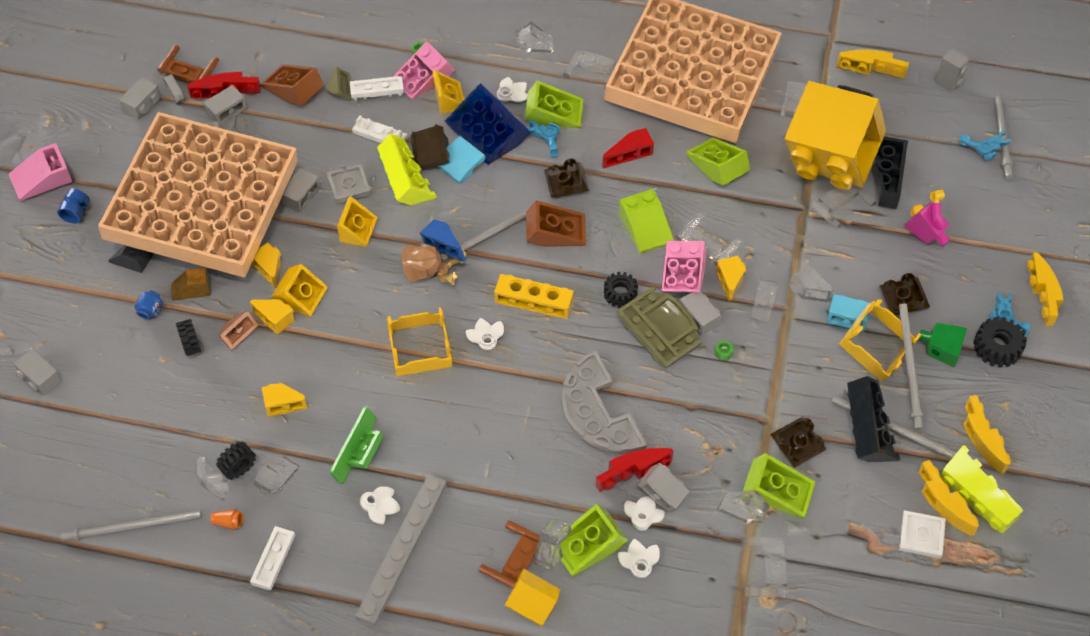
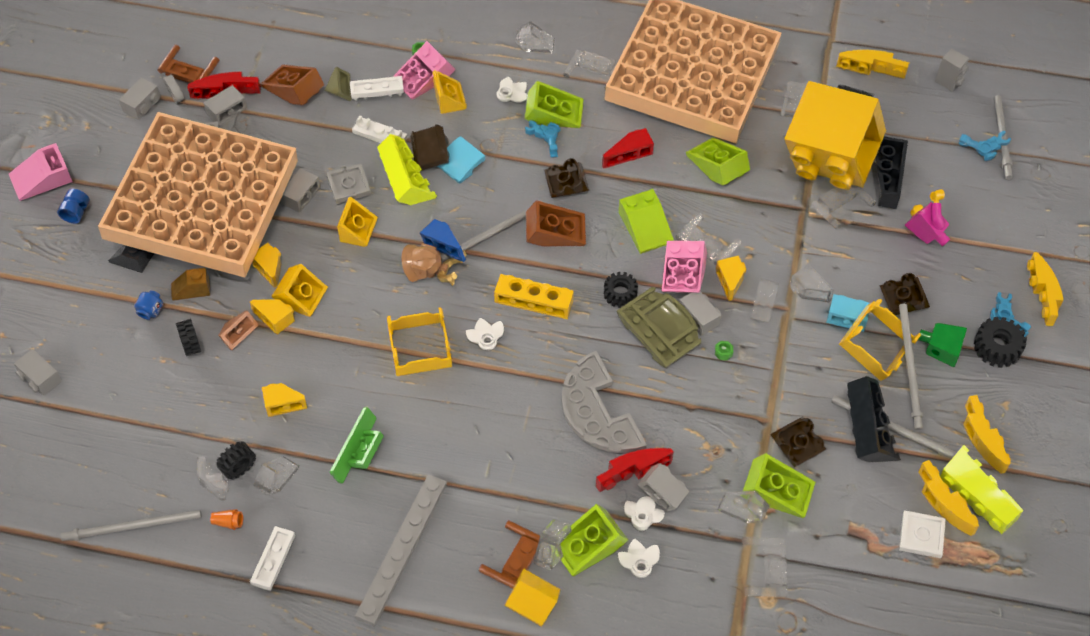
white plate [360,486,400,525] -> none
clear blue slope [445,83,532,165] -> none

